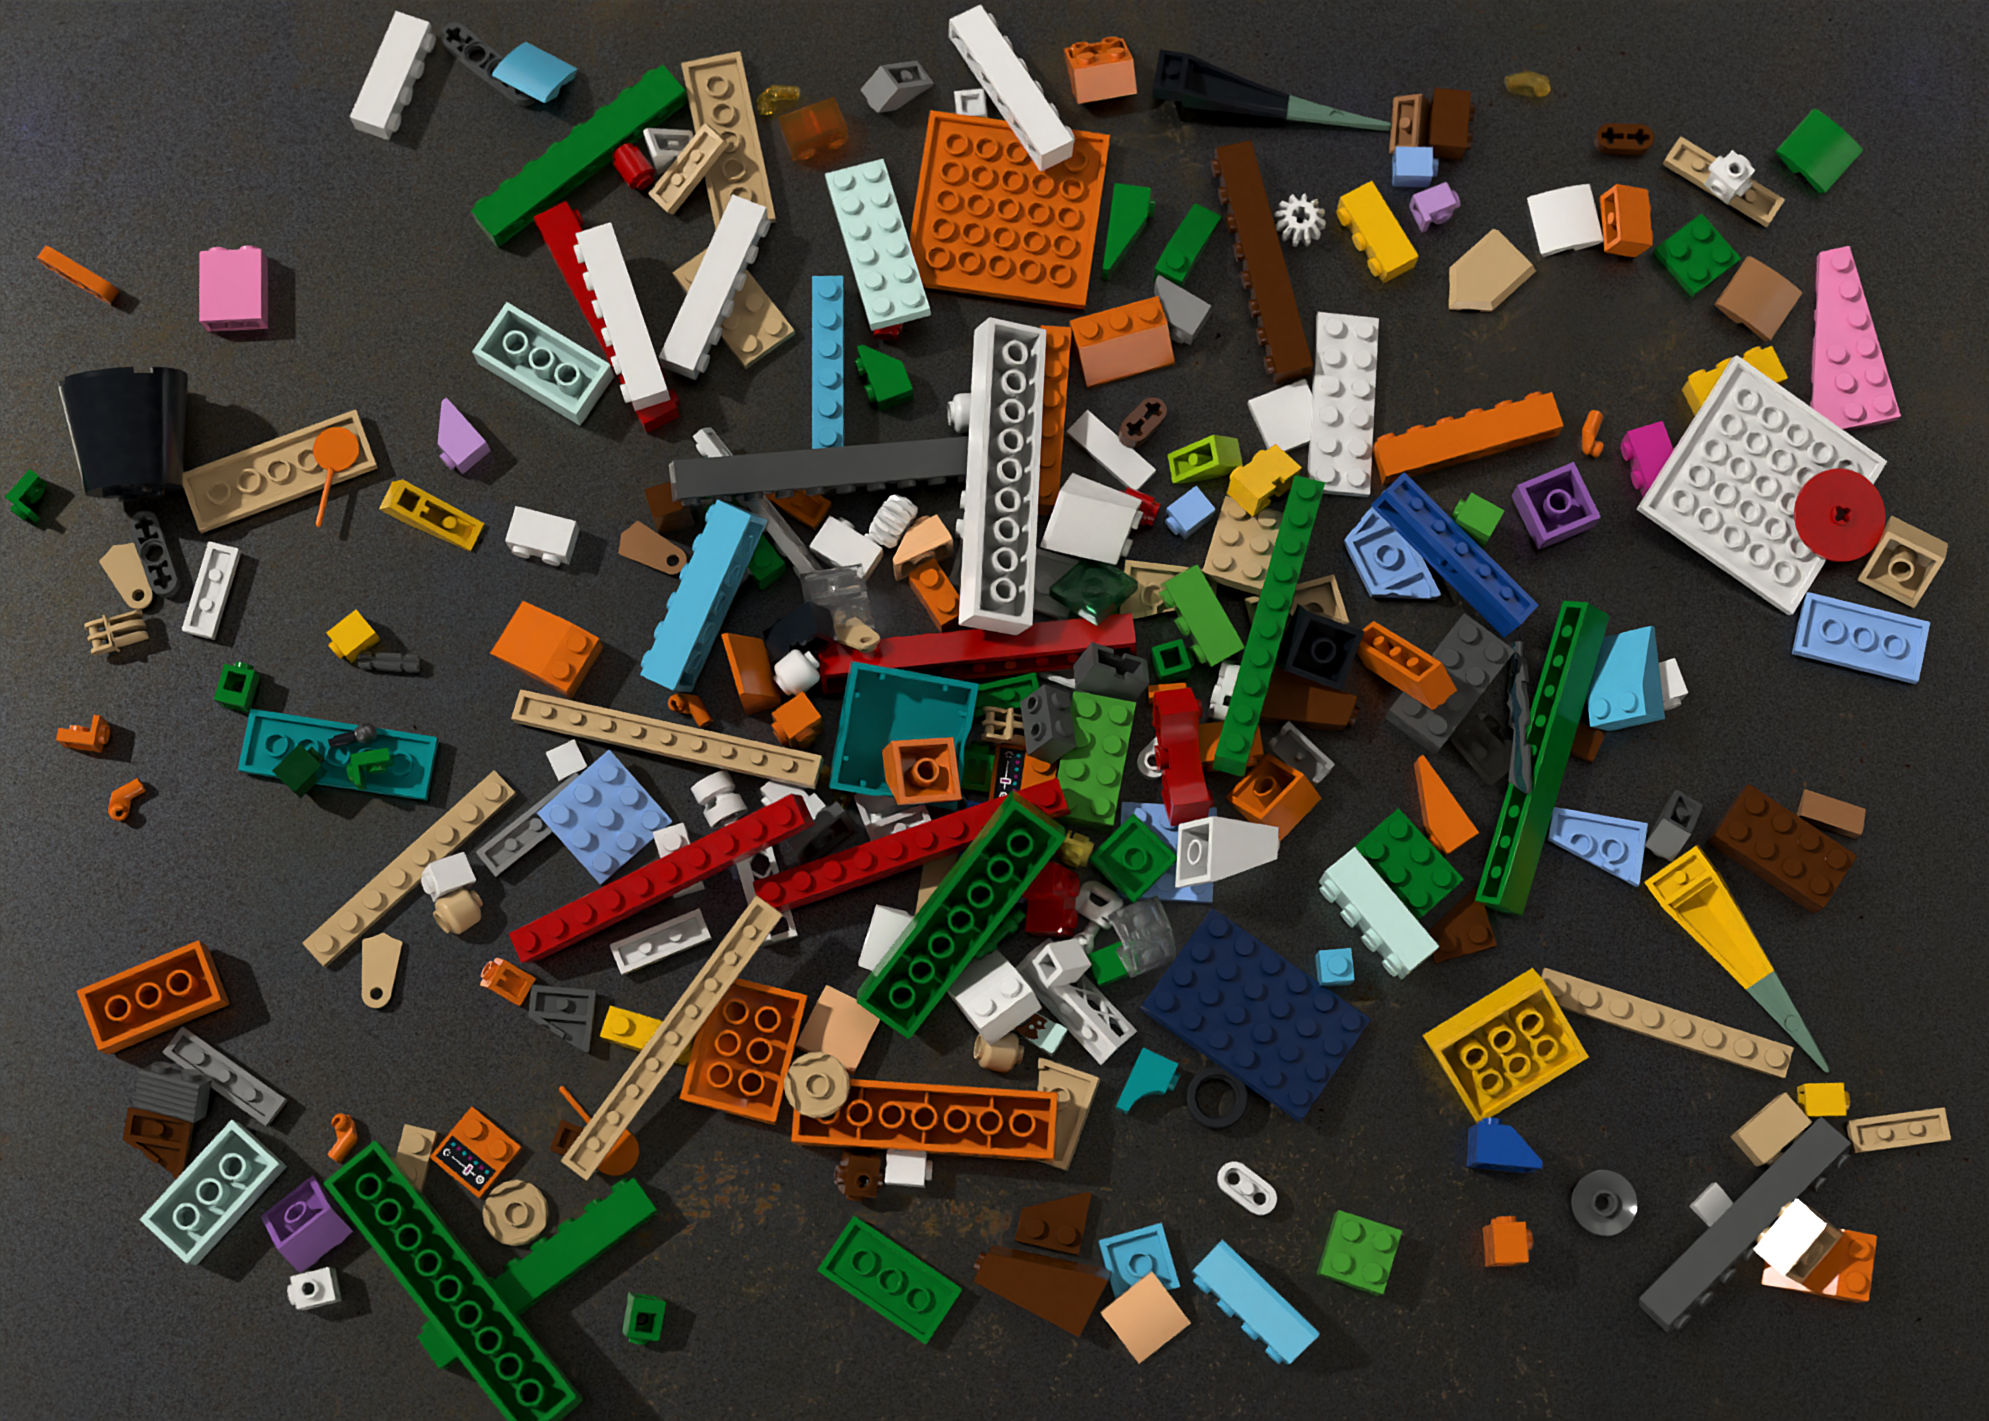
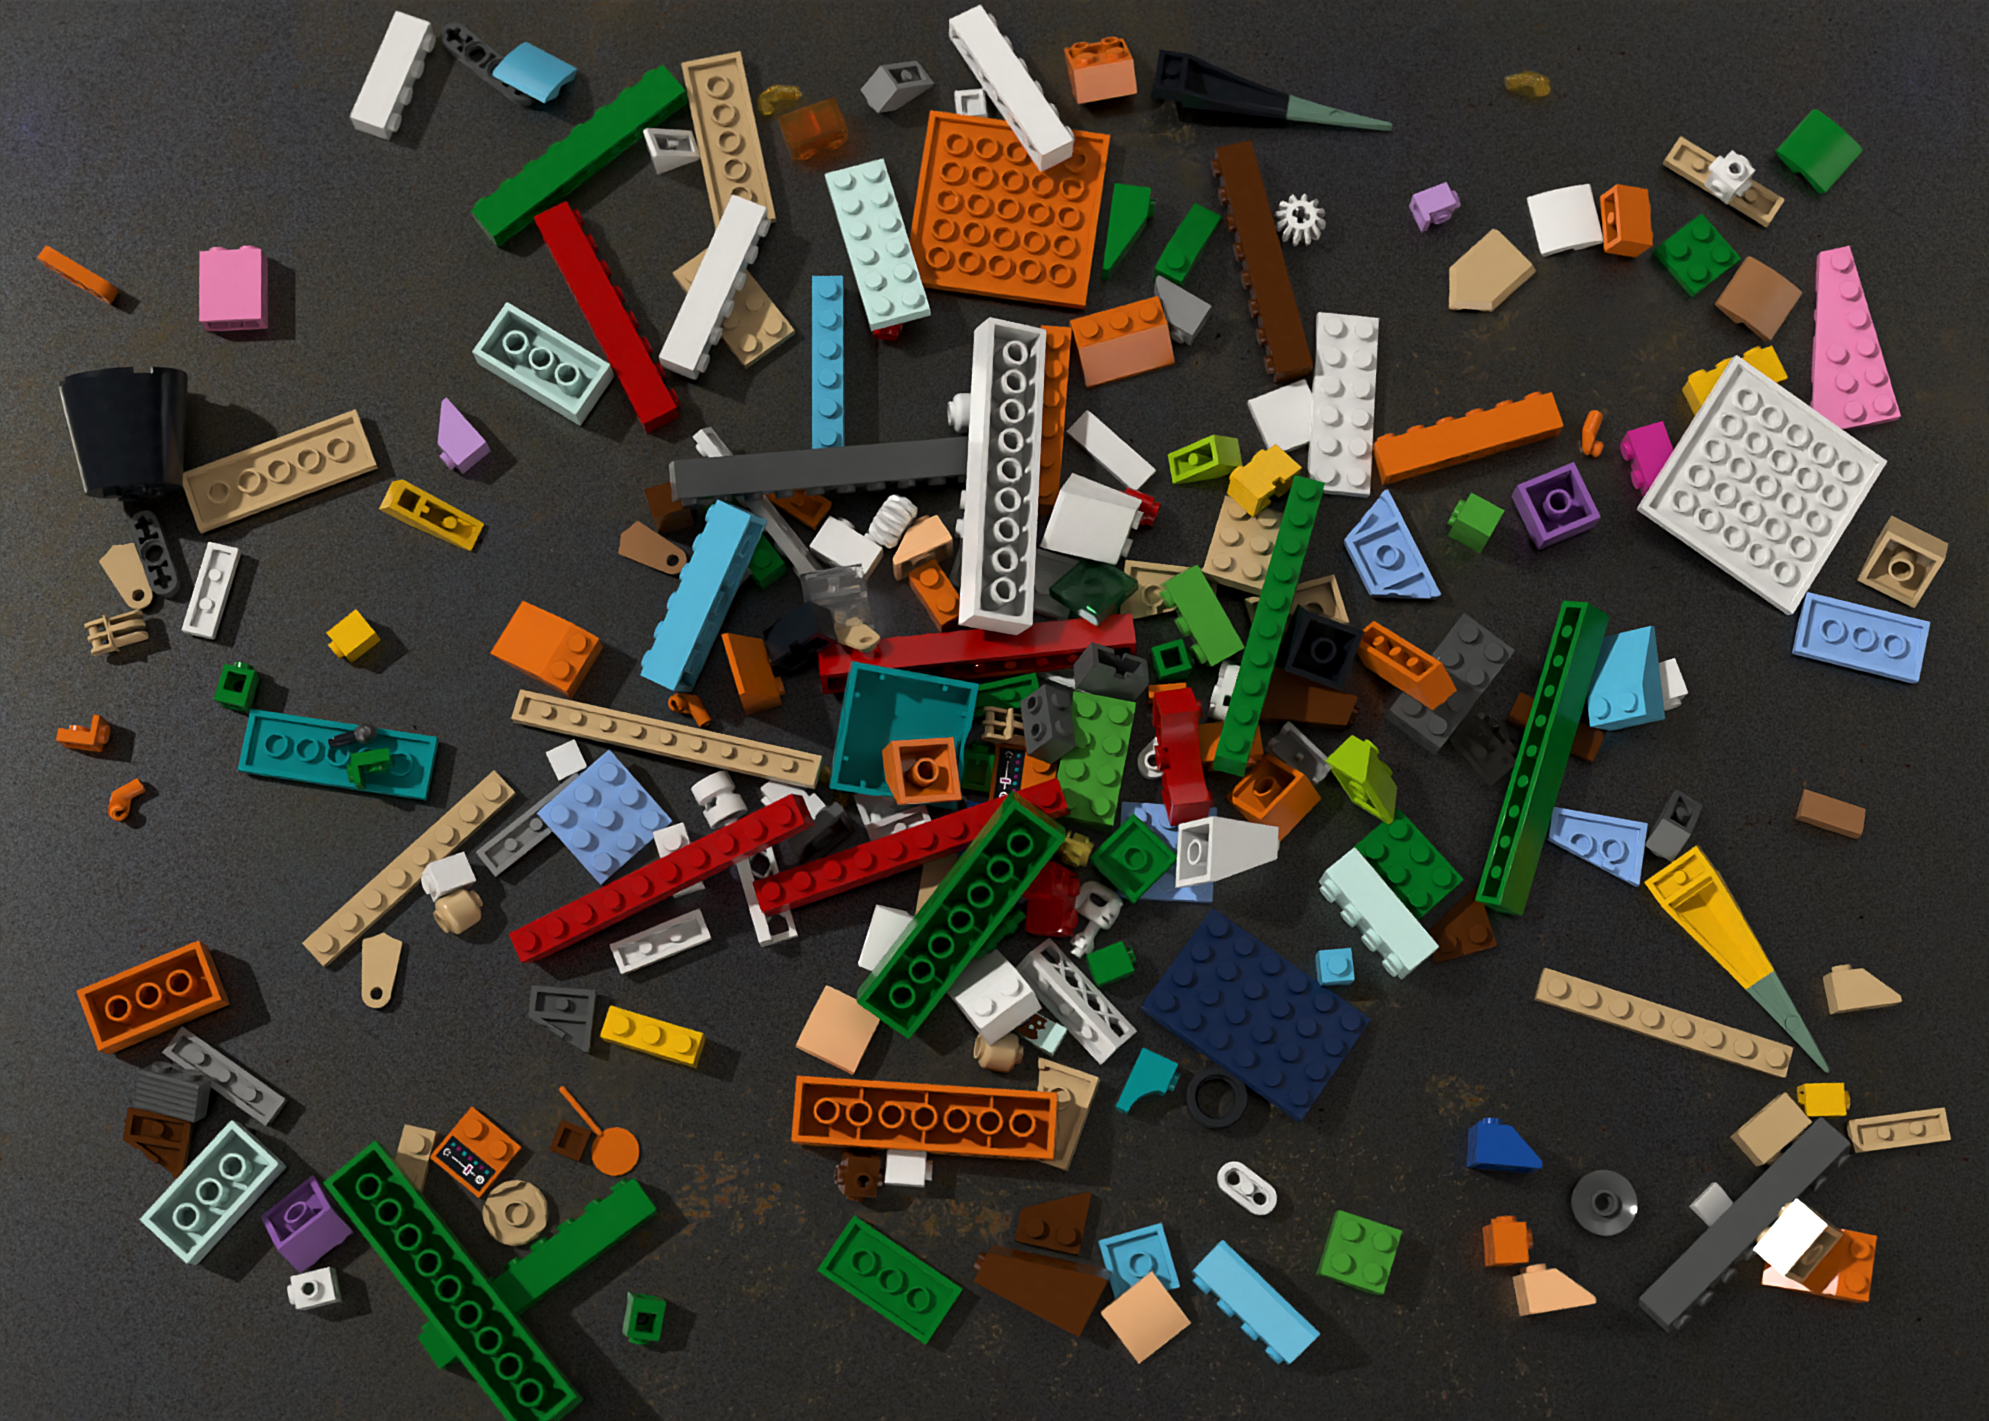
green bracket [5,469,47,523] -> none
dark green brick [272,744,328,798] -> none
orange piece [313,427,360,527] -> none
orange arm [327,1113,358,1164] -> none
dark grey axle [358,651,421,673] -> none
orange bracket [480,957,536,1006] -> none
white brick [505,506,580,566] -> none
tan plate [561,895,783,1180] -> none
white brick [573,222,670,411] -> none
red brick [612,143,655,190] -> none
tan plate [649,123,729,215] -> none
orange slope [680,978,807,1125] -> none
orange brick [771,692,824,750] -> none
white head [773,649,820,696] -> none
tan tile [784,1052,850,1118] -> none
green slope [854,344,914,411] -> none
white brick [1032,938,1092,988] -> none
clear slope [1108,896,1176,978] -> none
reddish brown beam [1118,397,1167,448] -> none
light blue brick [1165,486,1216,540] -> none
yellow brick [1336,180,1419,284] -> none
blue piece [1370,472,1539,638] -> none
medium nougat slope [1389,94,1430,155] -> none
light blue brick [1392,147,1438,188] -> none
orange slope [1414,755,1479,858] -> none
yellow slope [1422,968,1588,1123] -> none
reddish brown brick [1427,88,1475,160] -> none
dark grey sword [1507,641,1531,794] -> none
reddish brown beam [1594,123,1654,156] -> none
reddish brown brick [1706,784,1857,914] -> none
red piece [1794,468,1886,562] -> none
none -> lime slope [1325,735,1398,825]
none -> light nougat slope [1513,1264,1596,1316]
none -> tan slope [1823,964,1902,1015]

